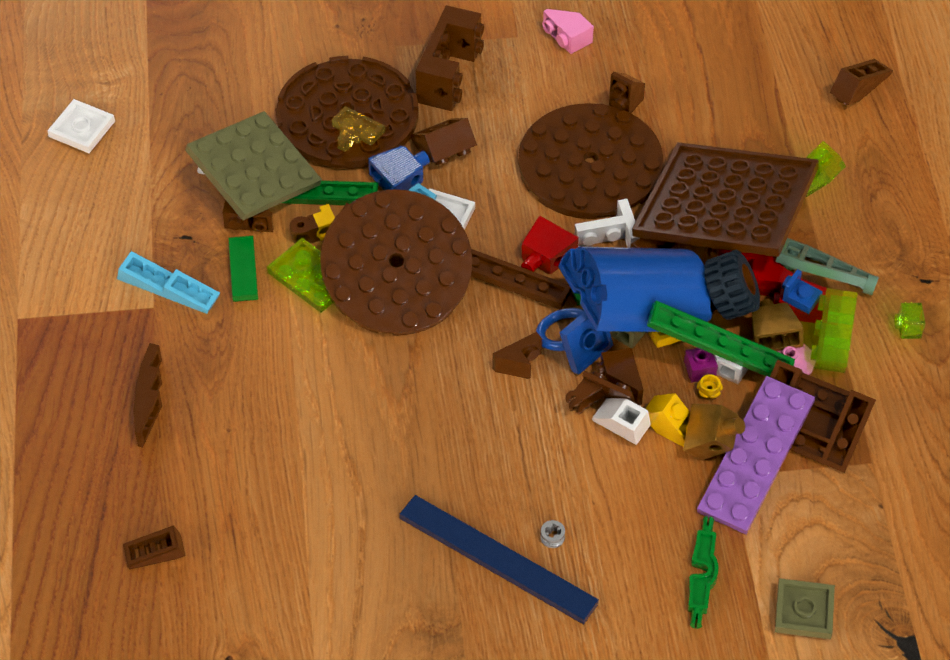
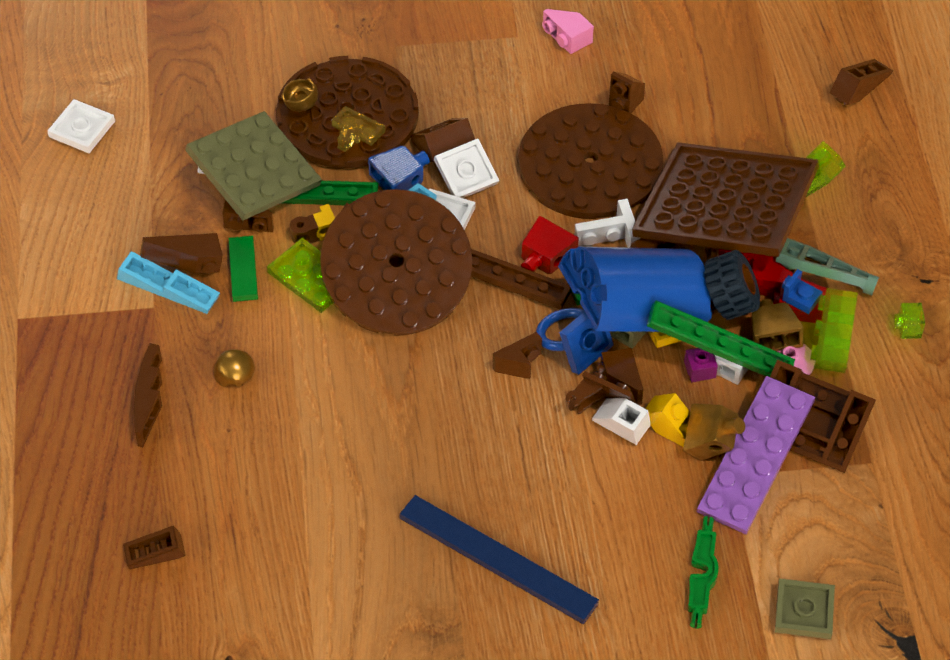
reddish brown plate [416,5,484,111] -> none
light grey bush [540,520,565,548] -> none
yellow plate [697,374,723,399] -> none
none -> reddish brown slope [140,233,223,274]
none -> pearl gold hair [213,349,255,387]
none -> pearl gold hair [281,78,318,112]
none -> white plate [434,139,500,198]

